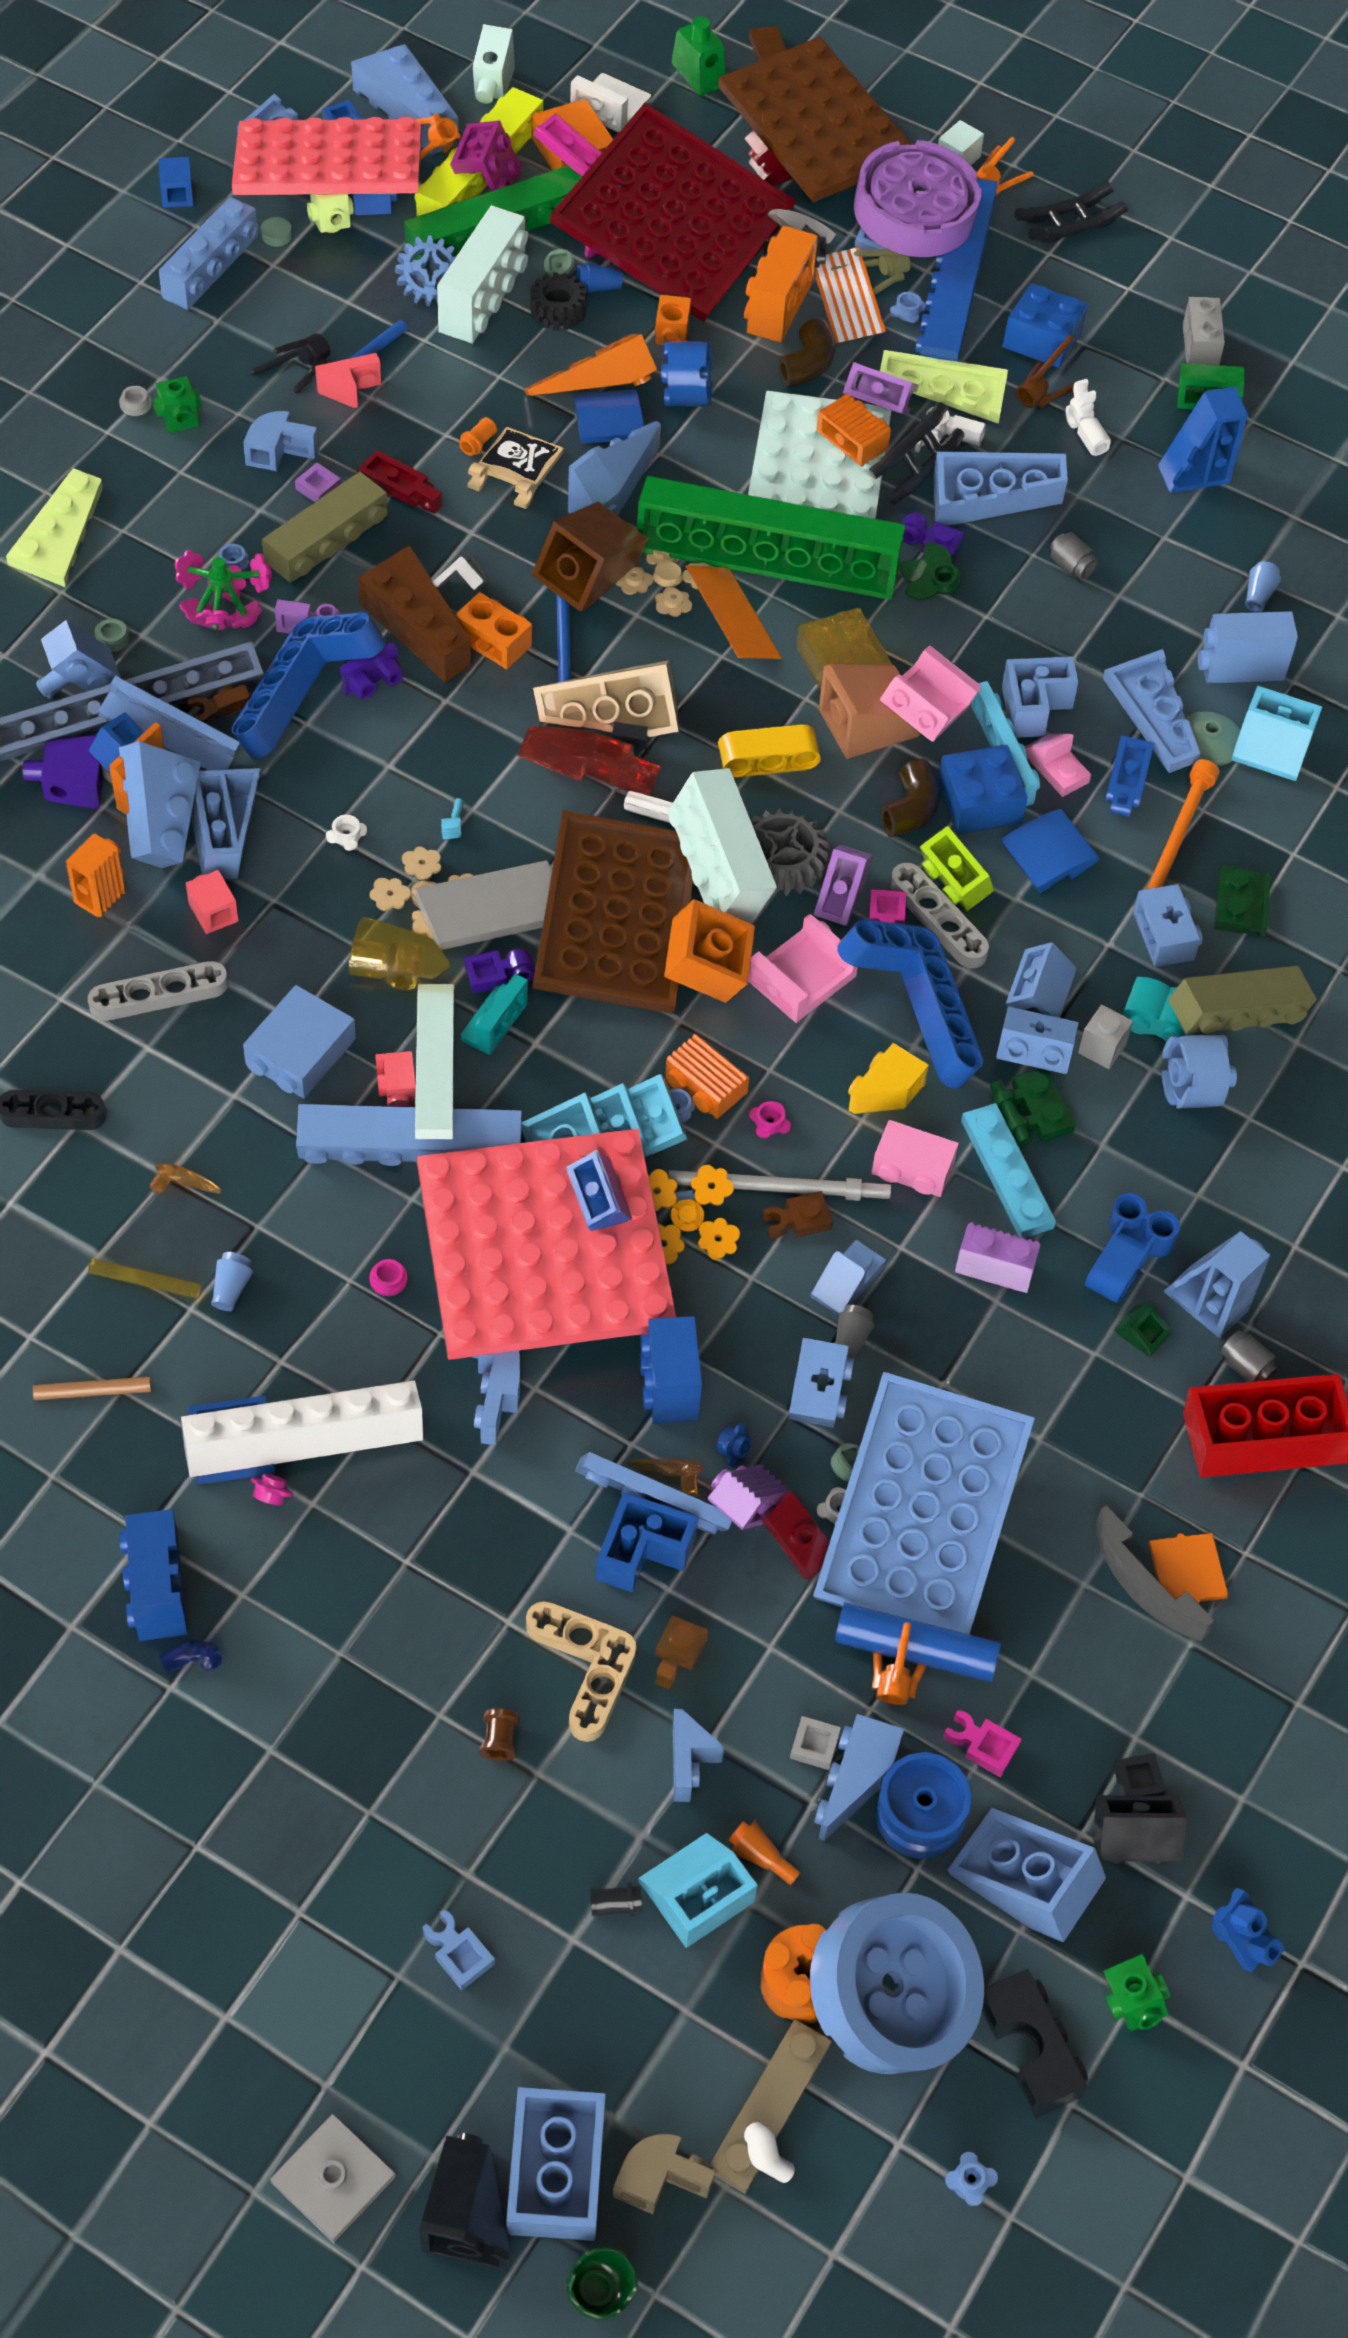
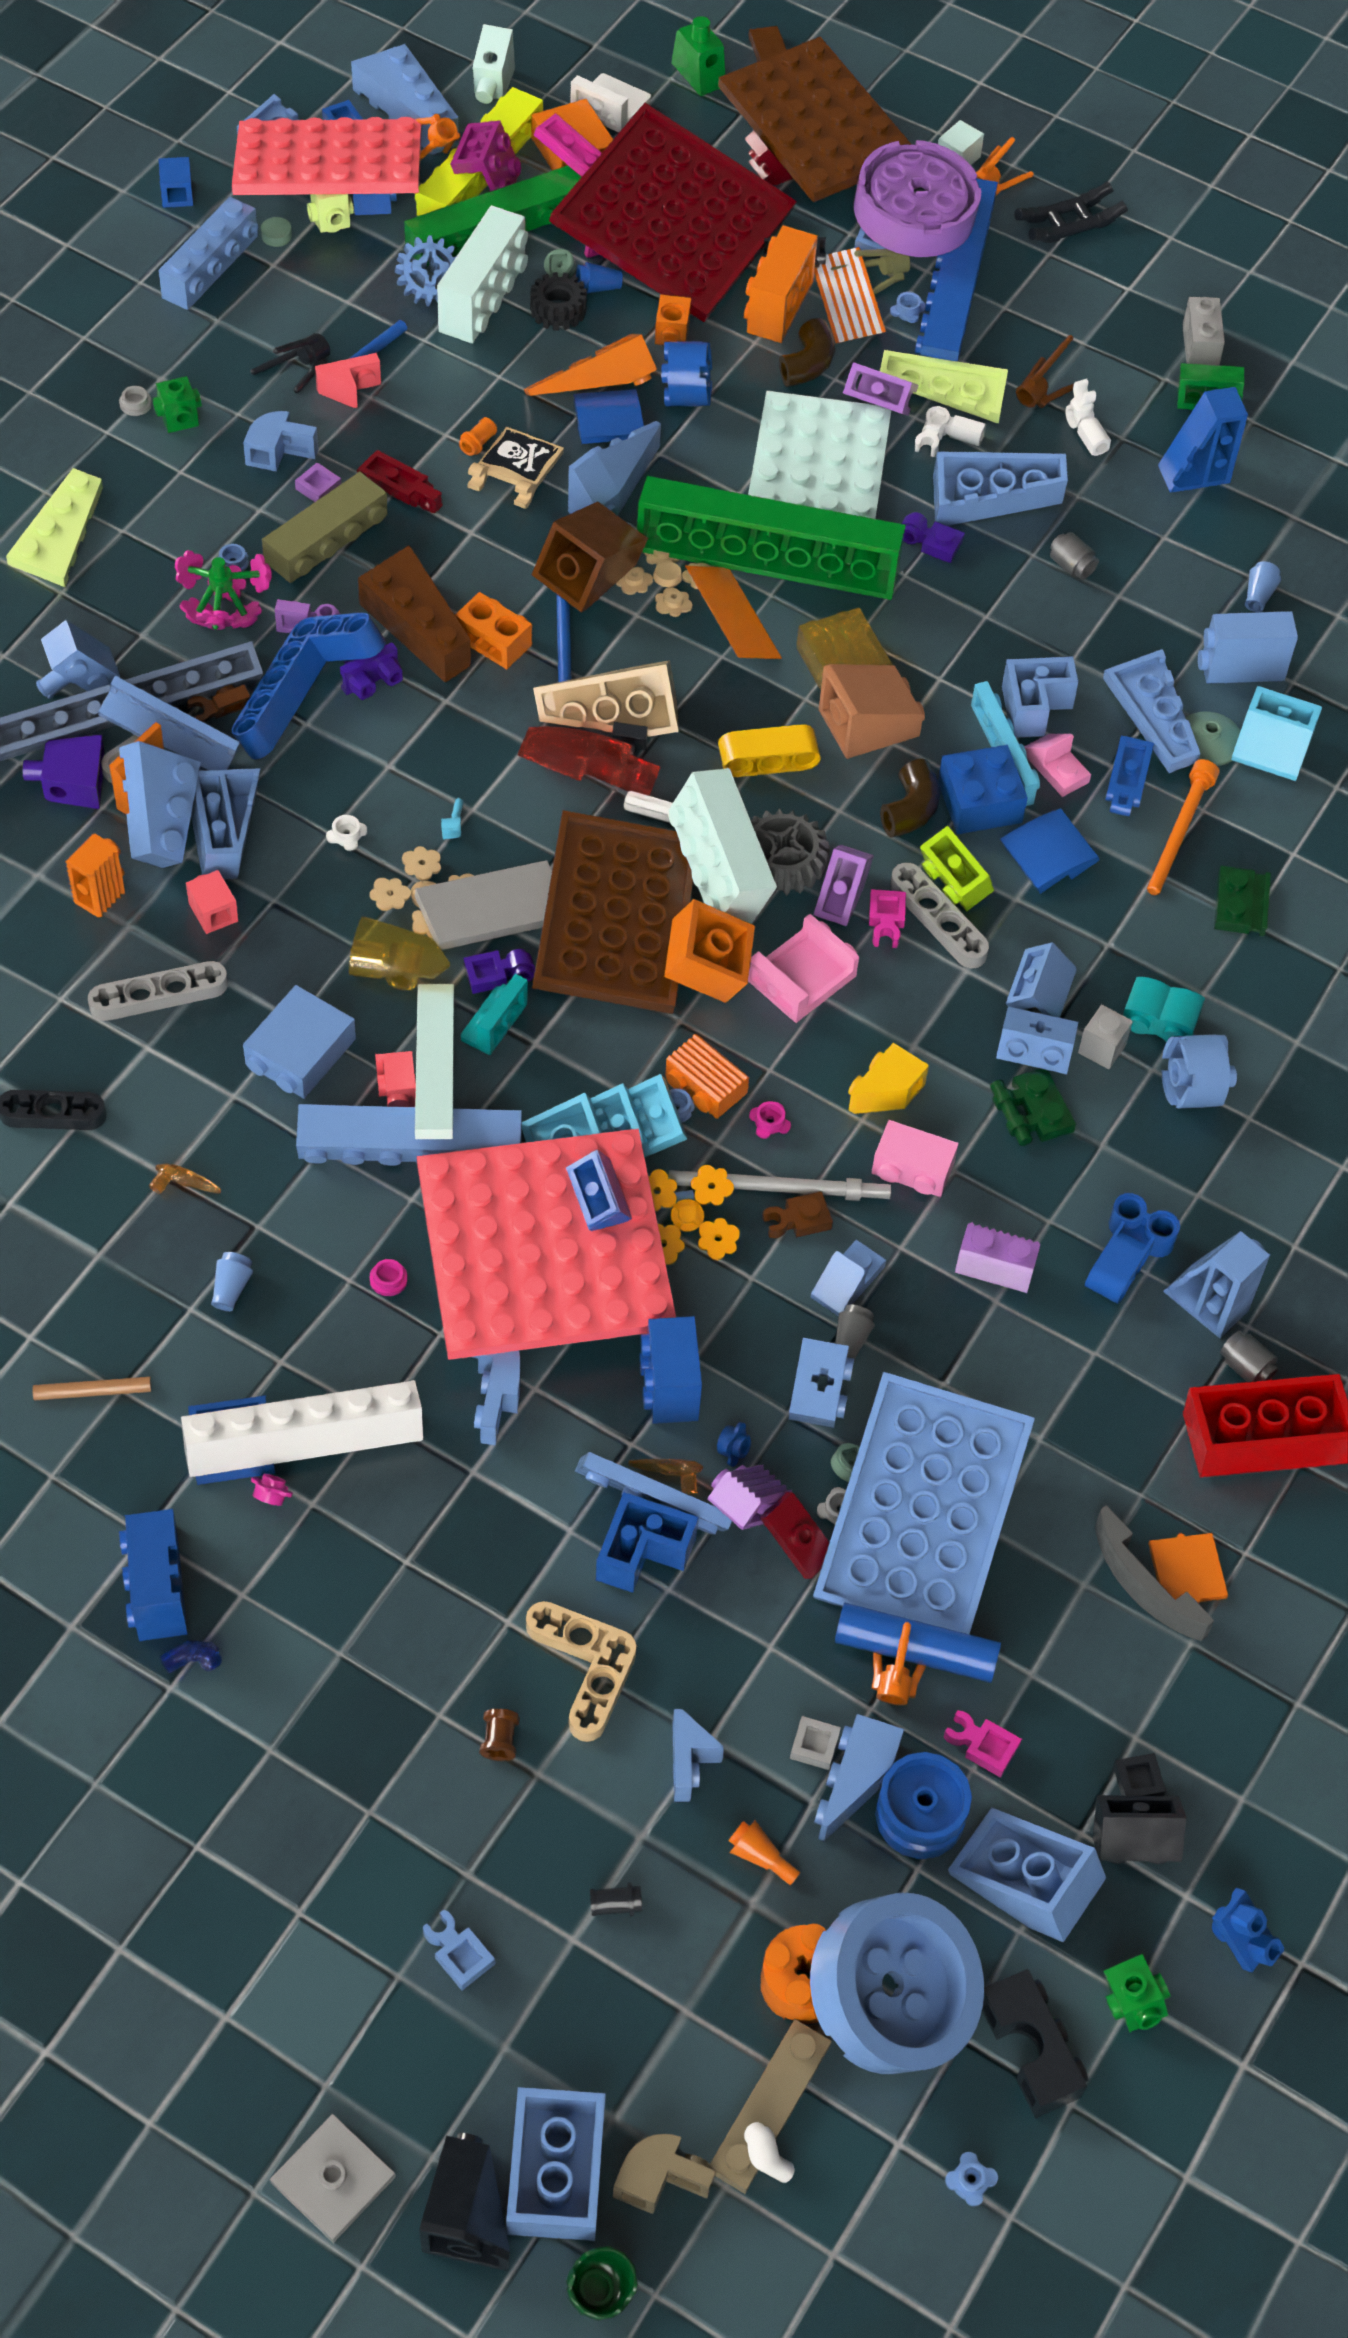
blue panel [88,712,144,773] -> none
clear yellow bar [88,1258,202,1299] -> none
sand green tile [95,619,130,652] -> none
panel [432,553,491,590] -> none
medium azure slope [638,1833,758,1948] -> none
clear orange plate [655,1615,709,1690] -> none
light grey slope [768,209,836,244] -> none
orange brick [816,393,891,467] -> none
blue beam [837,919,983,1089] -> none
black piece [868,402,965,505] -> none
bright pink panel [880,646,982,742] -> none
dark green plate [899,541,961,600] -> none
medium azure plate [961,1103,1056,1238] -> none
blue brick [1002,283,1088,368] -> none
dark green slope [1114,1303,1173,1356] -> none
medium blue brick [1133,884,1202,968] -> none
olive brick [1168,966,1317,1035] -> none

